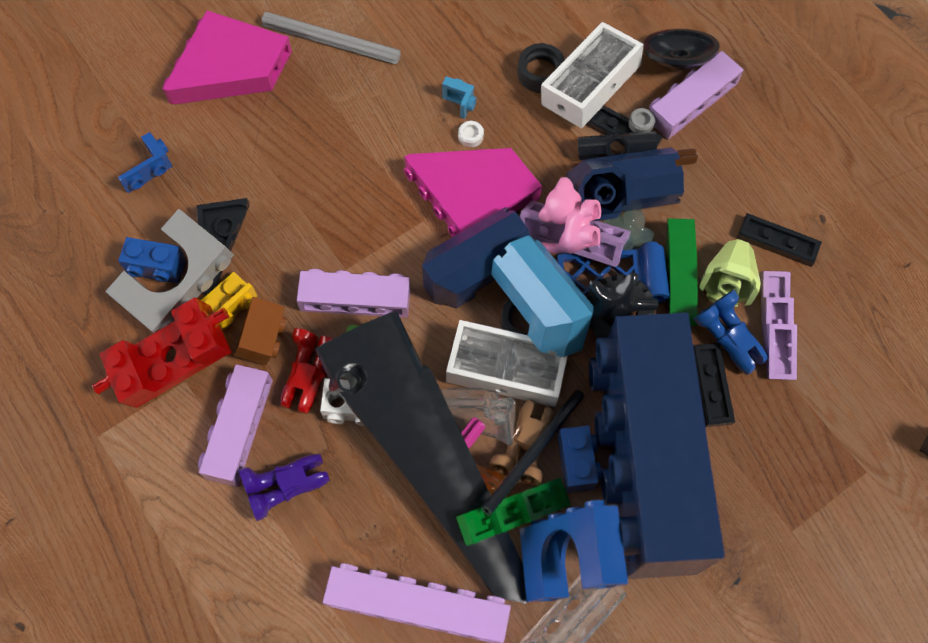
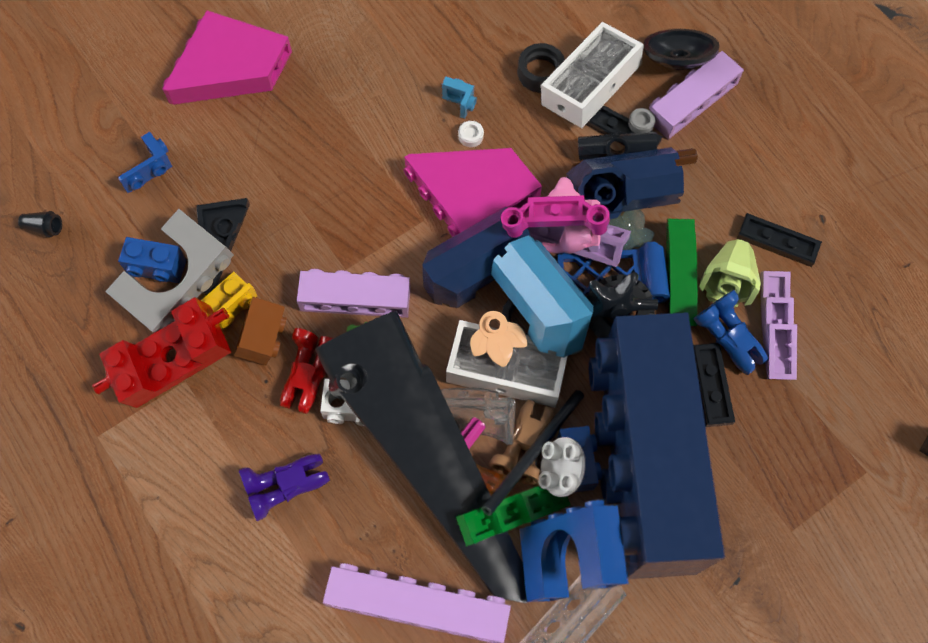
lavender brick [198,364,273,487] -> none
light grey axle [262,12,401,64] -> none
none -> black cone [18,211,62,238]
none -> light nougat plate [470,311,527,367]
none -> dark pink plate [501,195,610,238]
none -> white dish [538,437,585,497]

